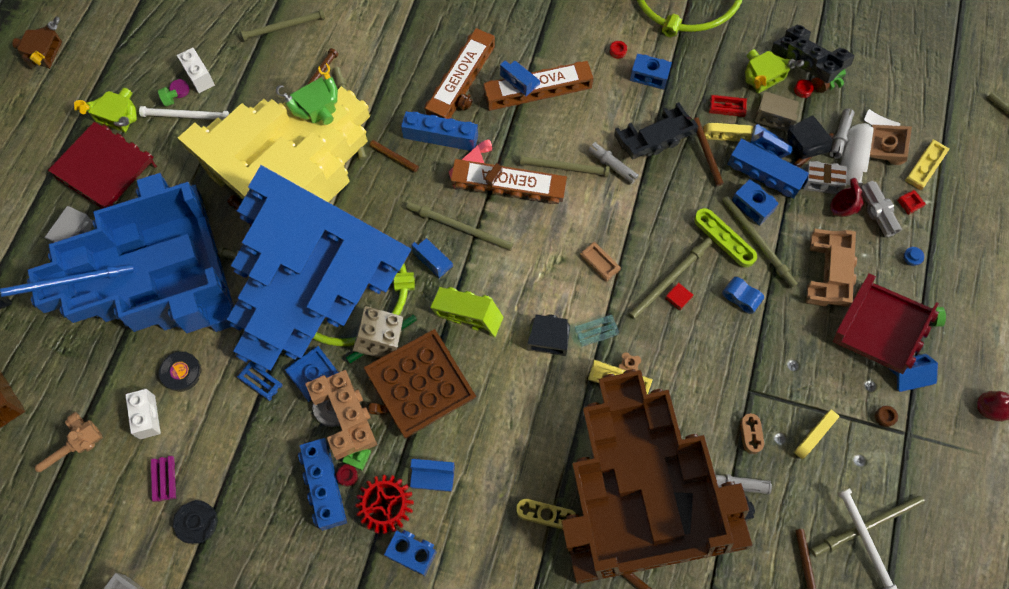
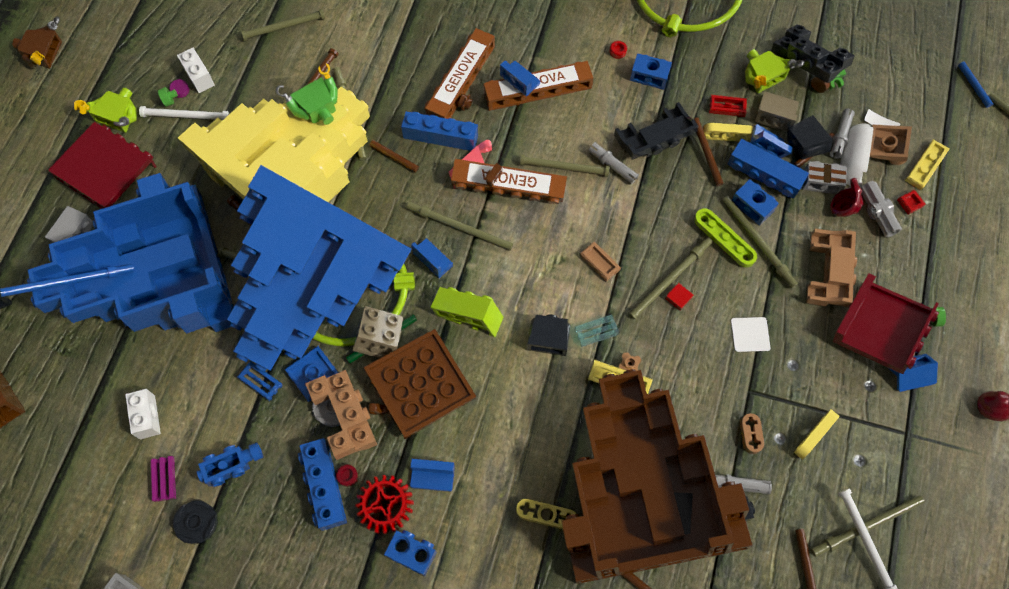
medium nougat piece [35,412,103,472] -> none
black tile [159,352,202,392] -> none
bright green tile [342,449,371,471] -> none
blue axle [722,277,764,314] -> none
red tile [794,79,814,98] -> none
reddish brown tile [875,406,898,427] -> none
blue plate [904,247,924,266] -> none
none -> blue brick [197,442,263,487]
none -> white sticker [731,317,771,352]
none -> blue bar [958,62,993,108]

